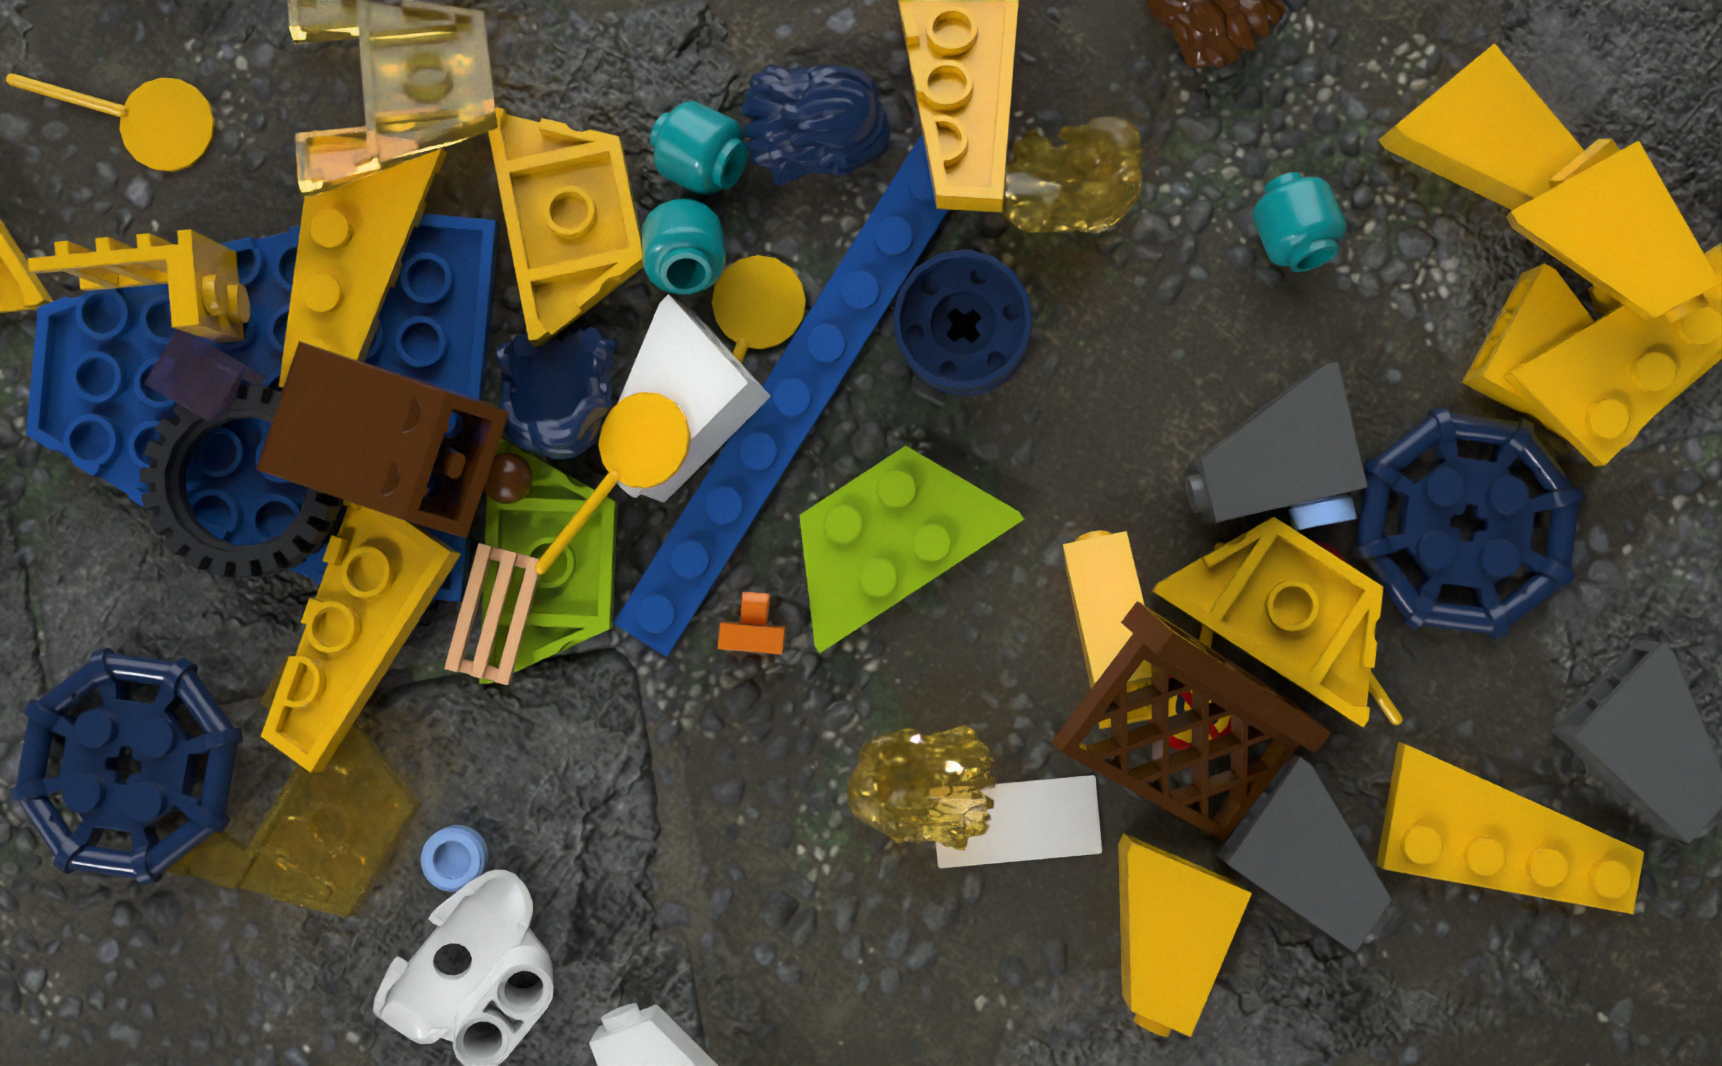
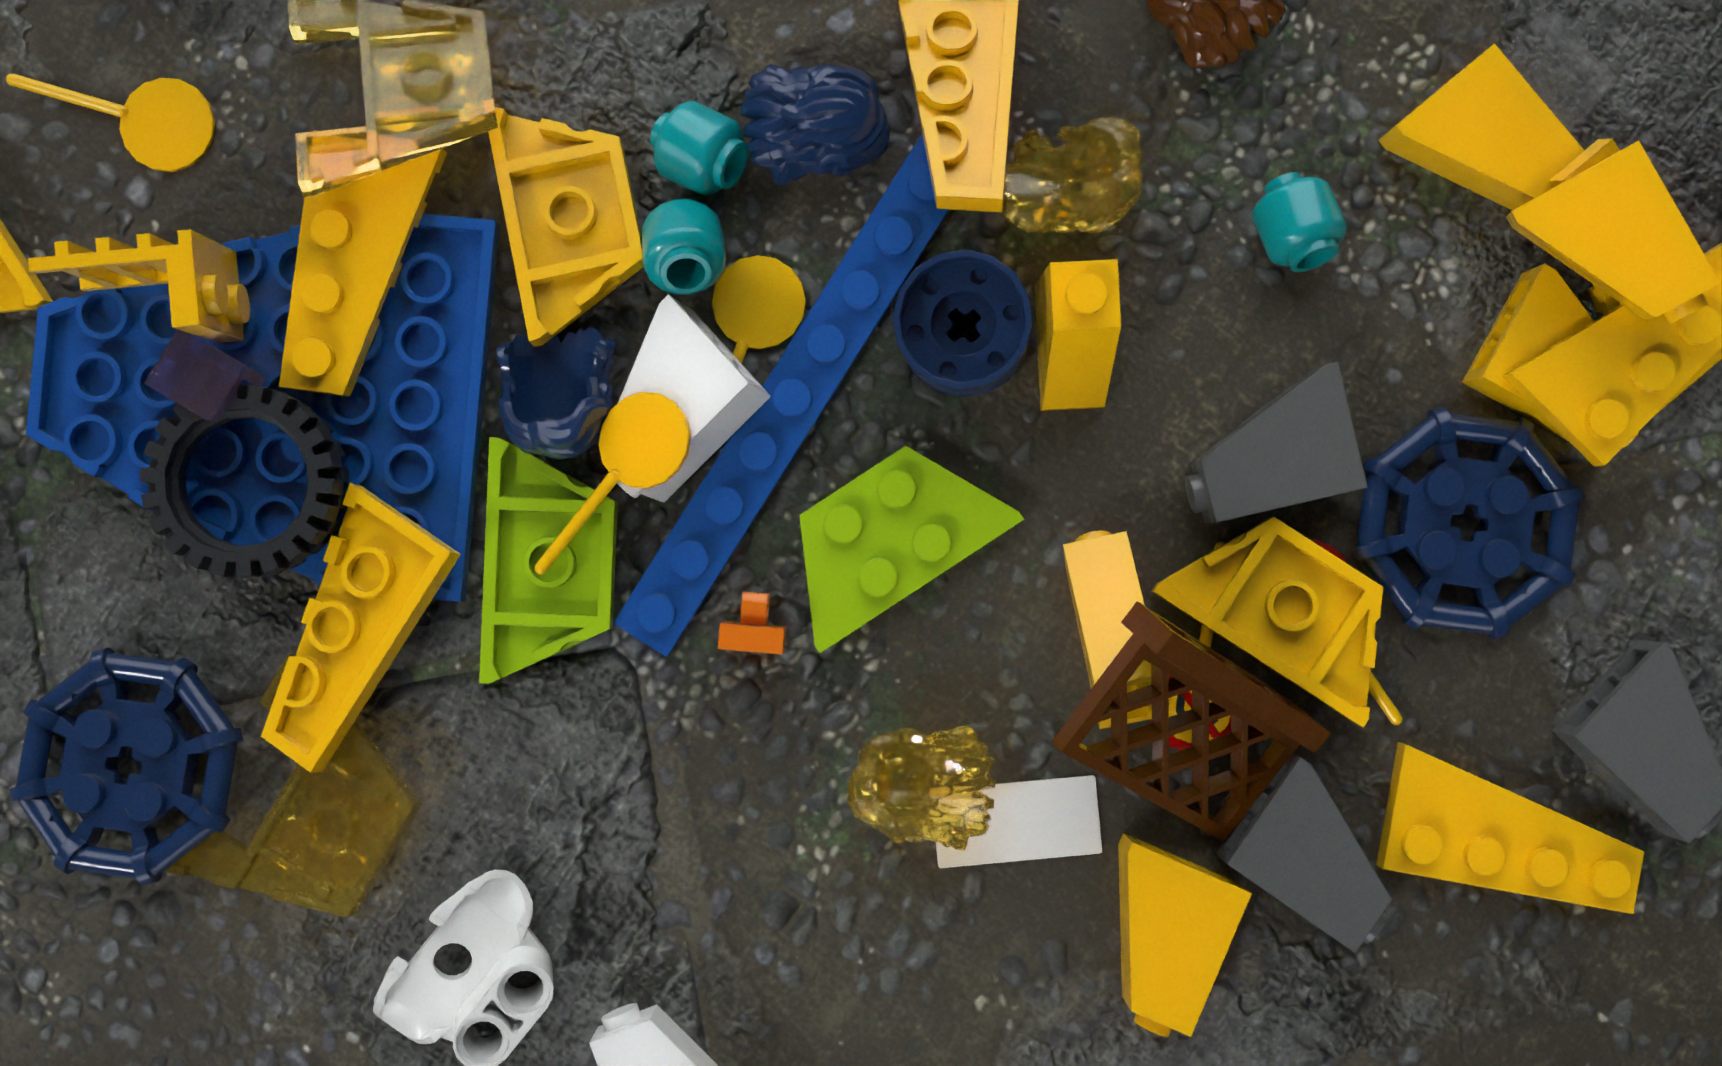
reddish brown slope [256,341,533,538] -> none
light blue tile [421,825,489,892] -> none
light nougat tile [444,543,540,685] -> none
light blue tile [1288,494,1357,531] -> none
none -> yellow slope [1034,259,1121,411]

